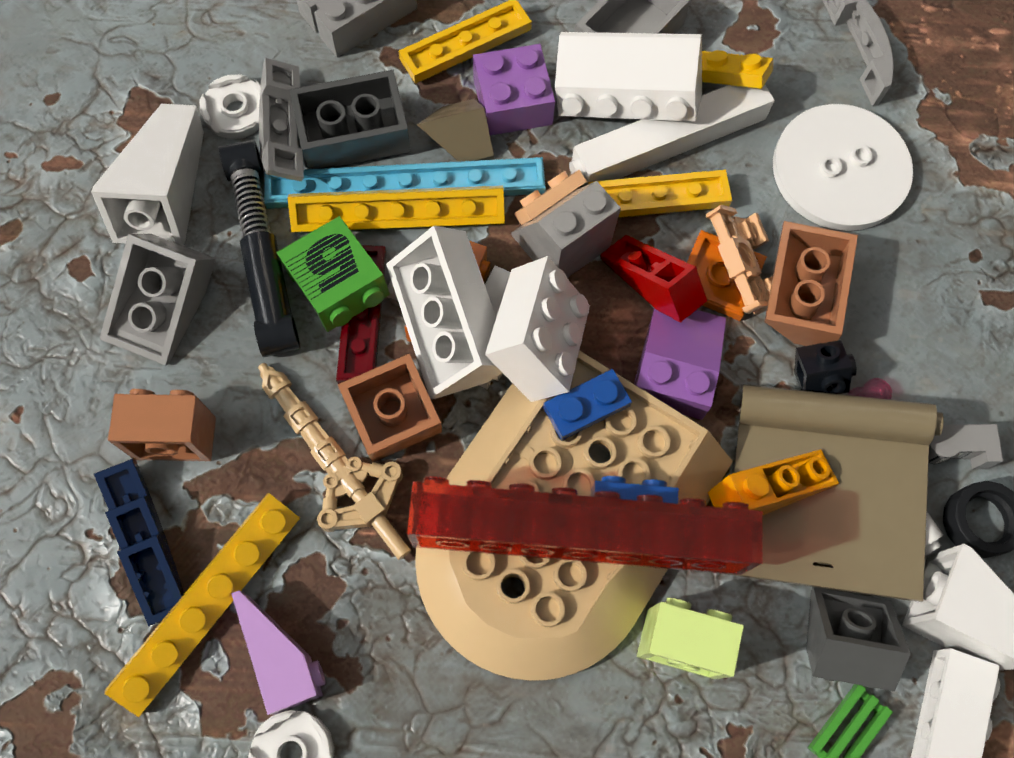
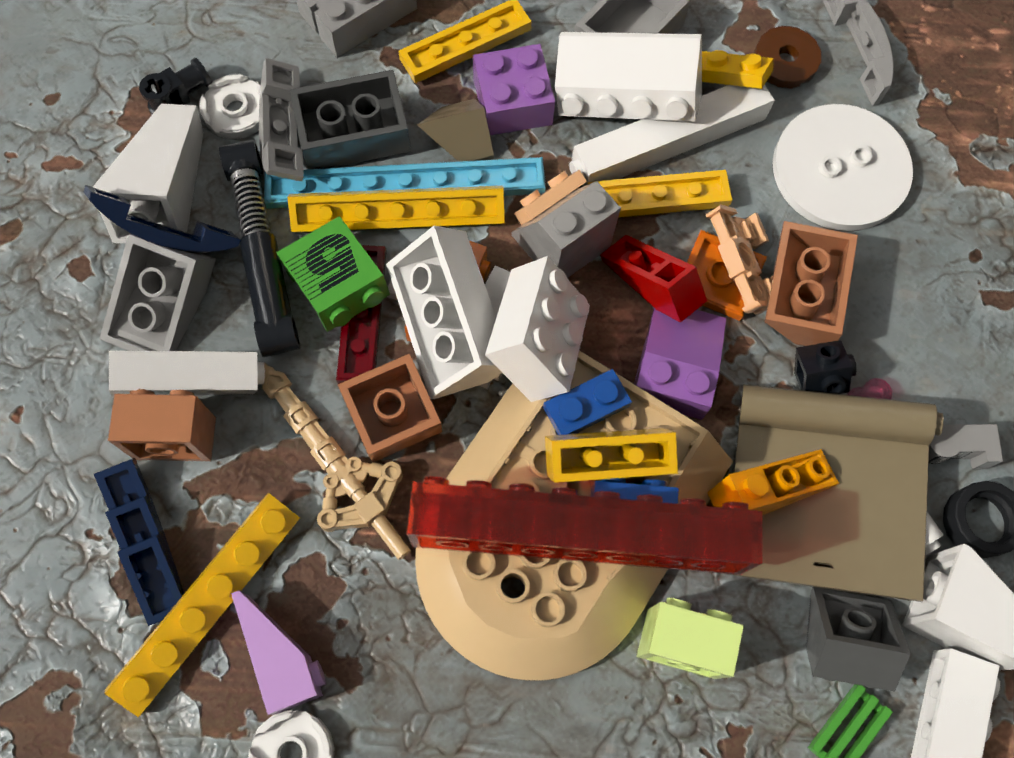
none -> dark blue slope [83,185,240,252]
none -> white slope [109,351,265,398]
none -> black connector [139,58,212,115]
none -> yellow brick [545,428,678,483]
none -> reddish brown tile [754,26,821,89]

